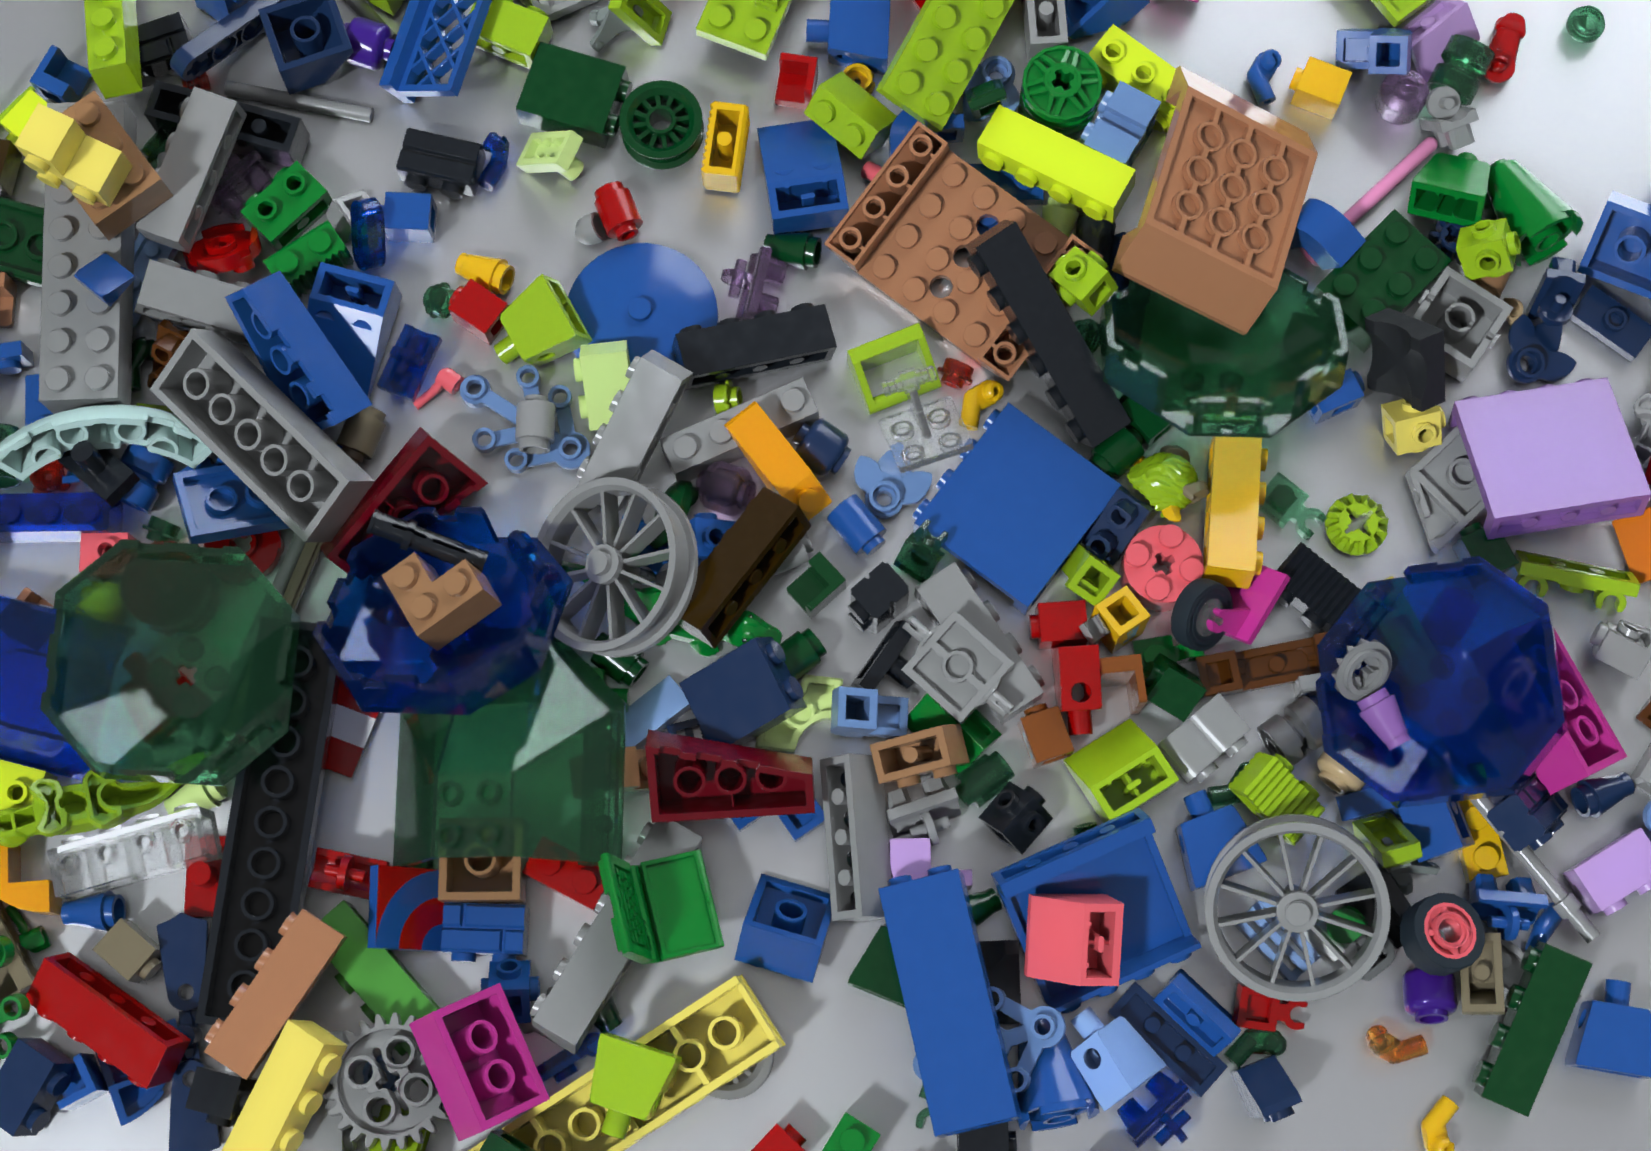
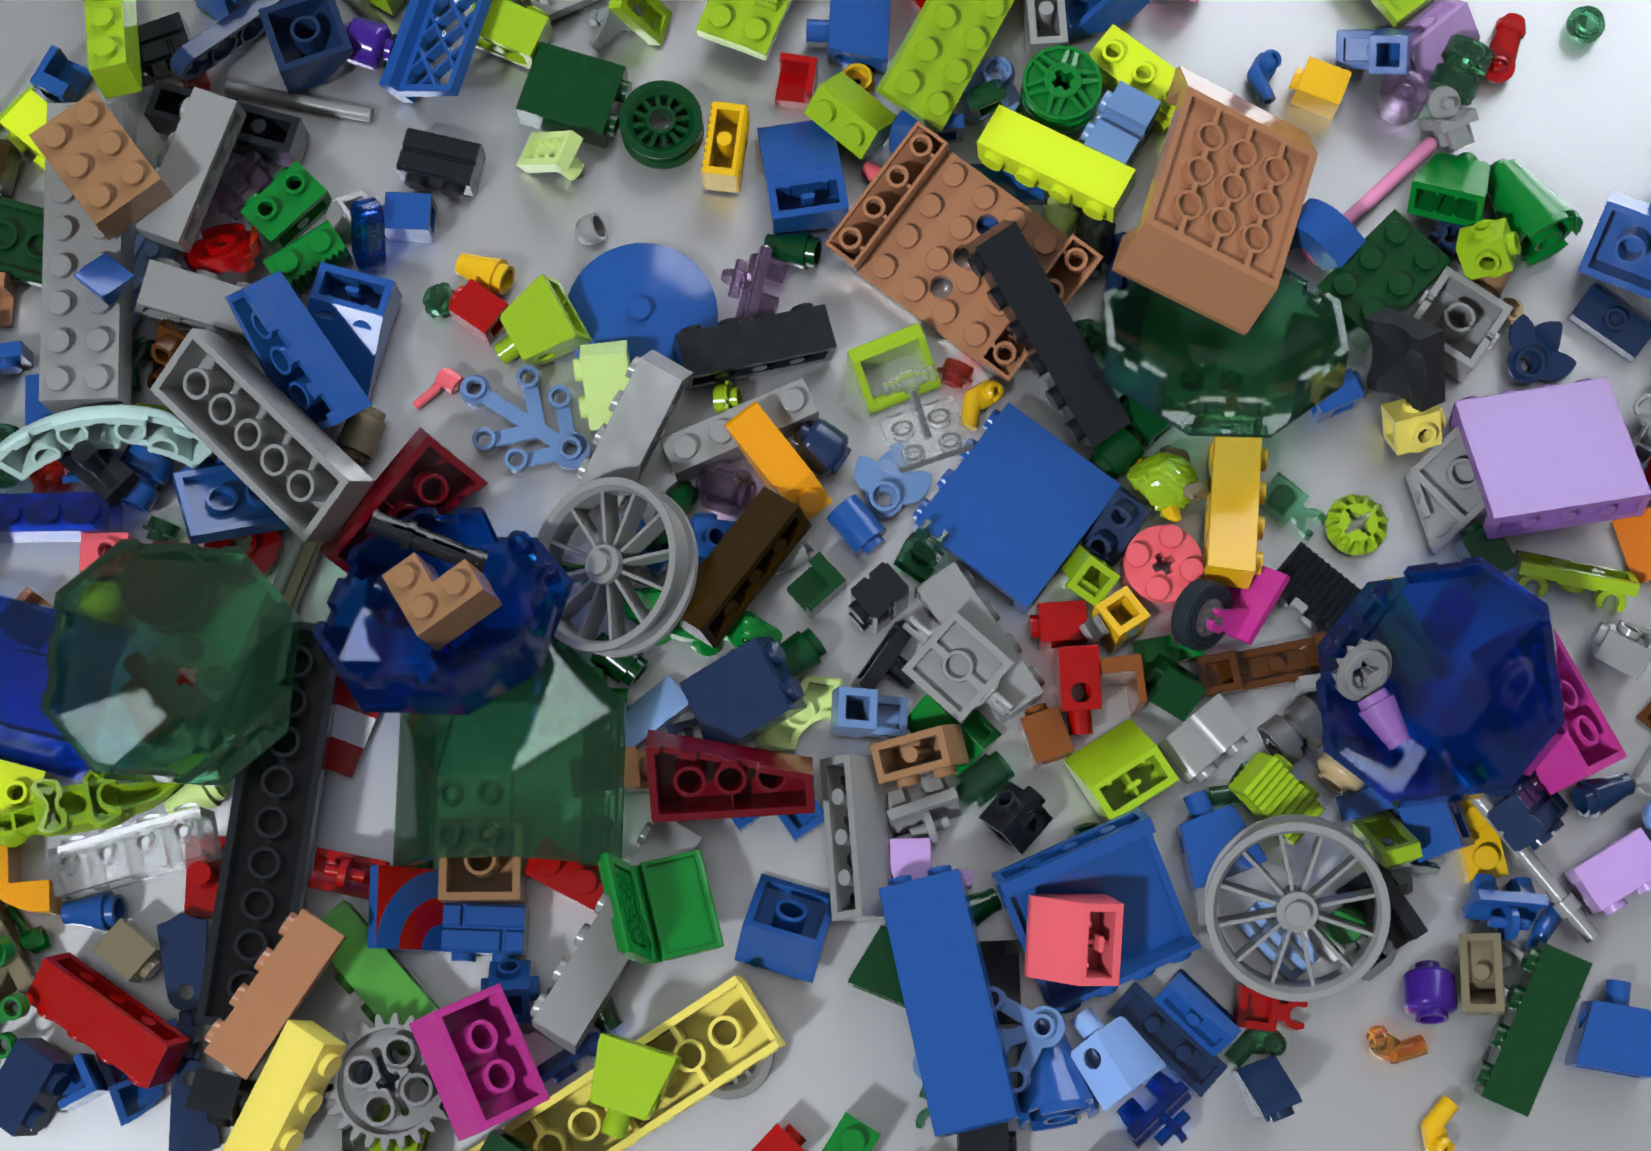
light yellow brick [14,103,133,207] -> none
clear green plate [140,129,171,164] -> none
clear blue hips [377,323,442,402] -> none
clear blue arm [477,132,510,191] -> none
light grey brick [515,394,556,454] -> none
red brick [594,181,643,241] -> none
lime brick [1048,246,1118,316] -> none
wheel [1400,893,1485,976] -> none
dark blue hips [1526,257,1586,326] -> none

